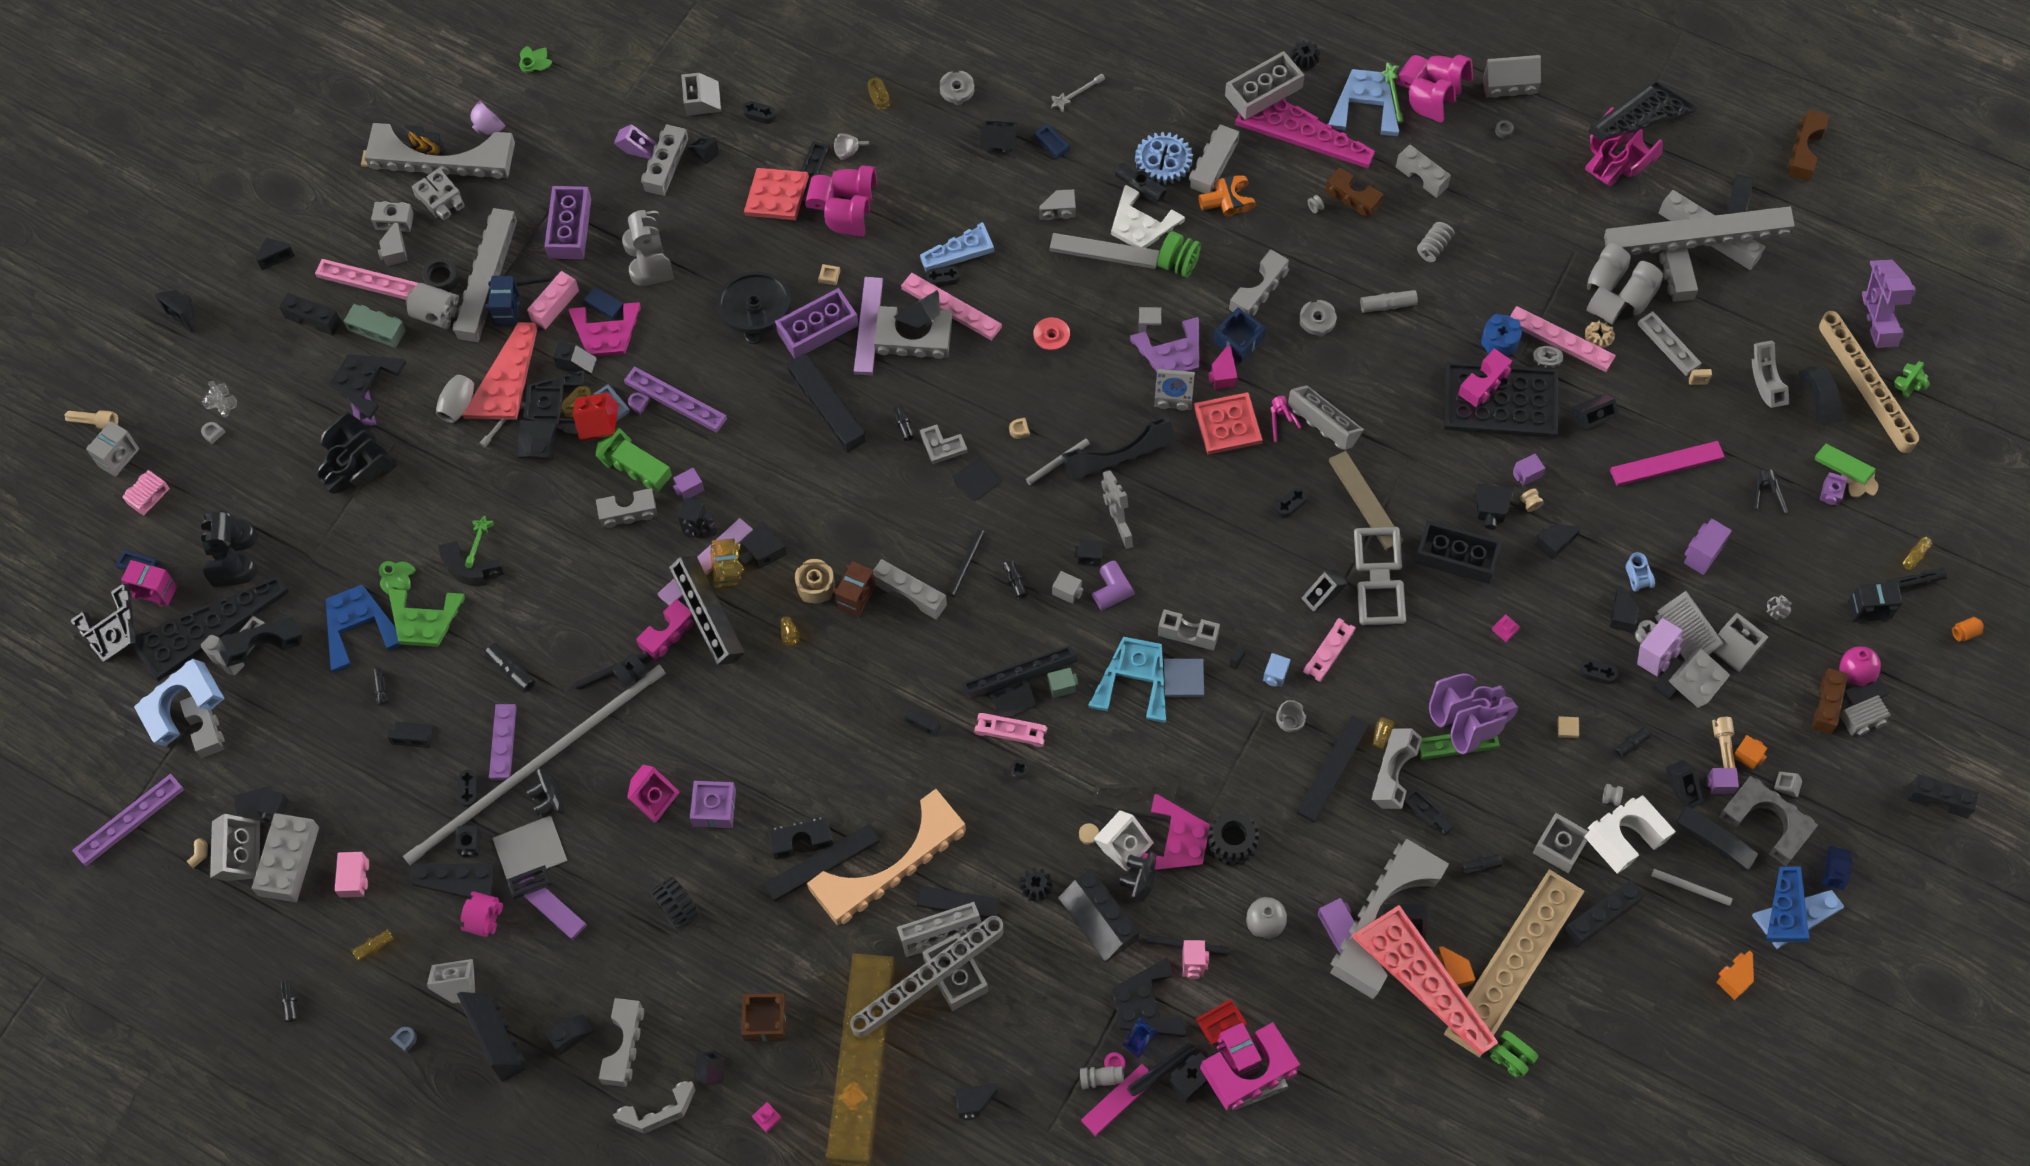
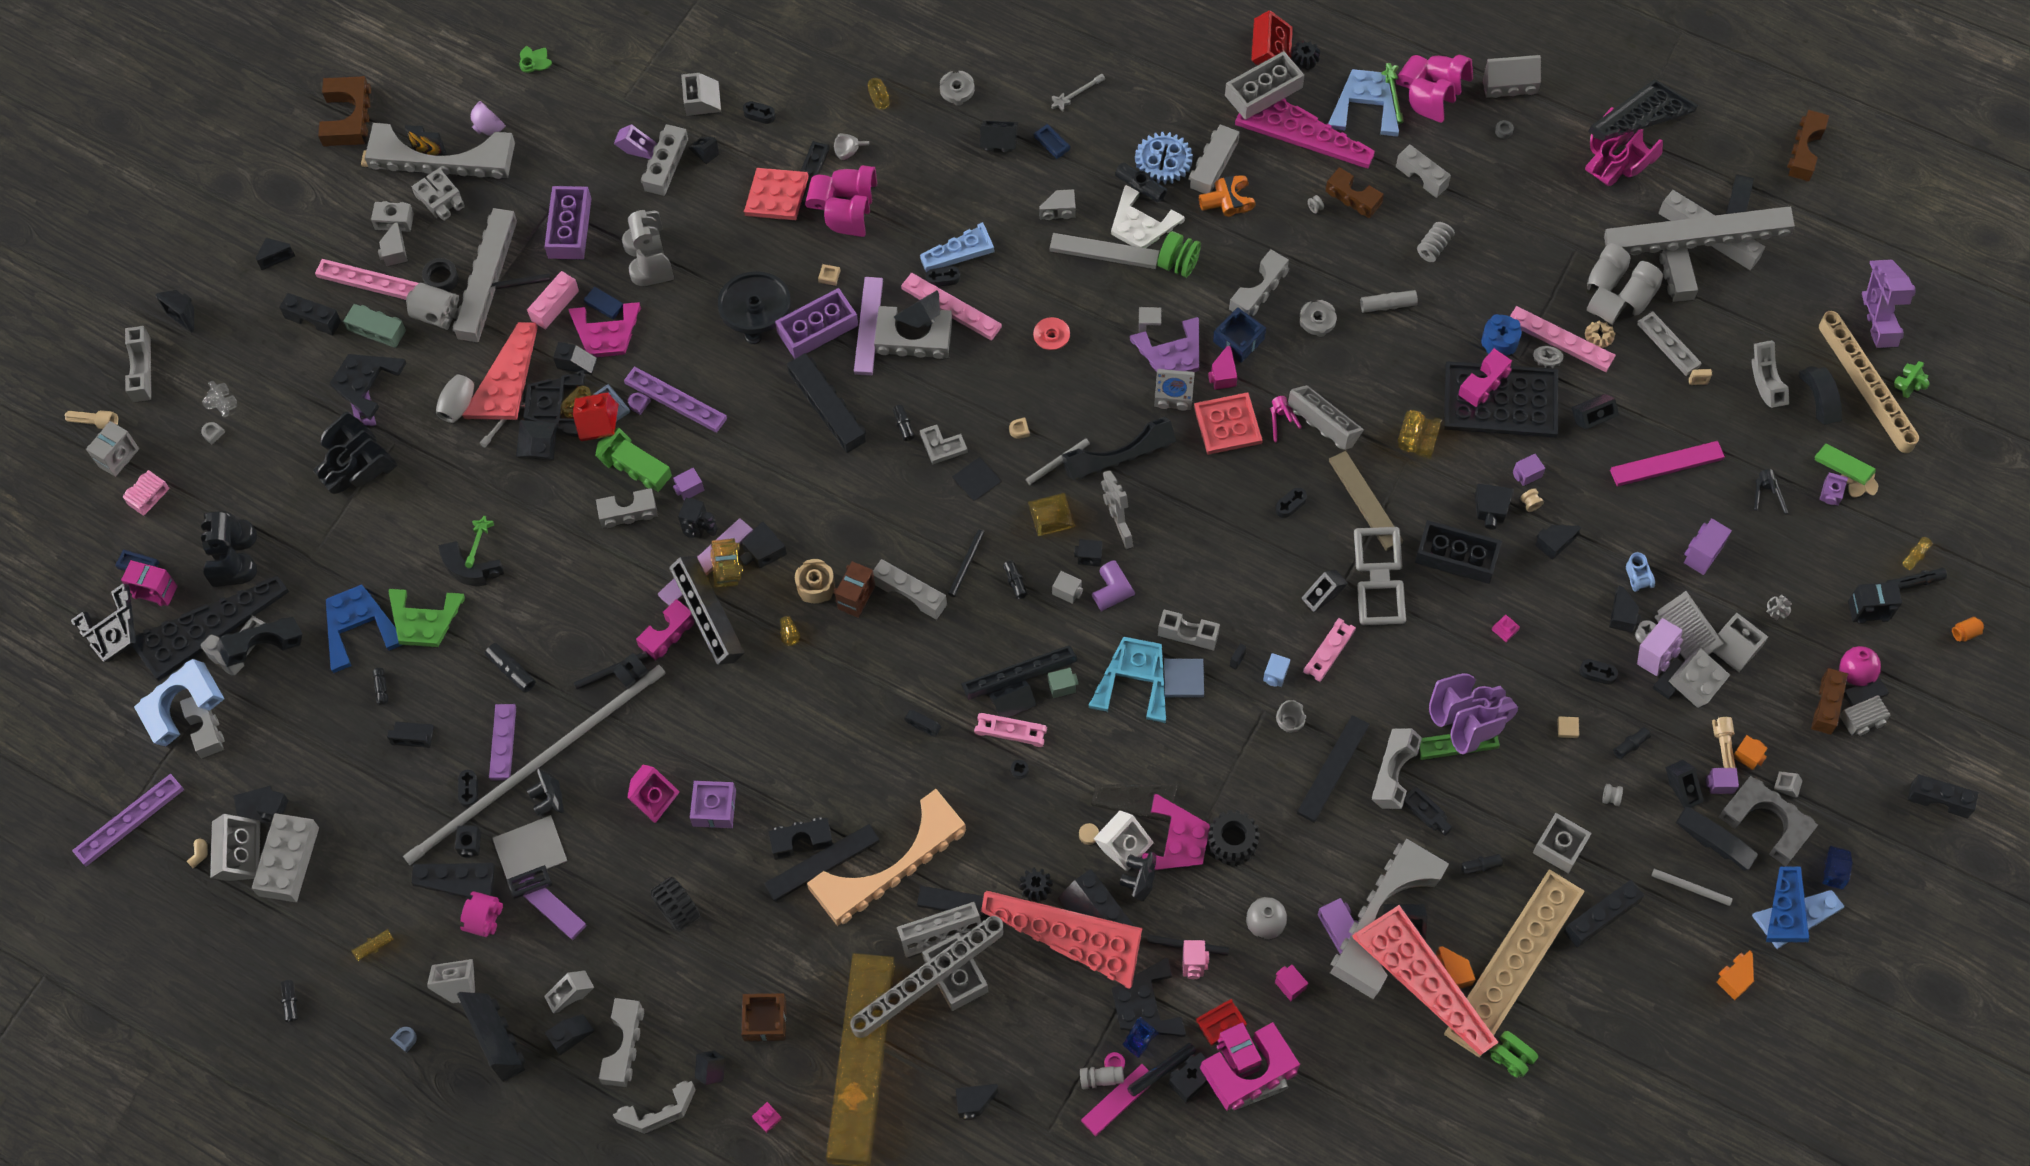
bright pink brick [335,852,369,898] -> none
bright green plate [379,561,416,595] -> none
dark blue container [486,276,520,326] -> none
clear yellow cone [1373,718,1395,748] -> none
white arch [1584,795,1676,874] -> none
none -> light grey arch [125,326,151,402]
none -> reddish brown arch [318,76,371,146]
none -> light grey arch [544,971,594,1013]
none -> coral wing [981,891,1142,988]
none -> clear yellow slope [1028,493,1075,536]
none -> red slope [1252,10,1292,65]
none -> dark pink brick [1275,965,1308,1001]
none -> clear yellow hips [1398,410,1442,459]

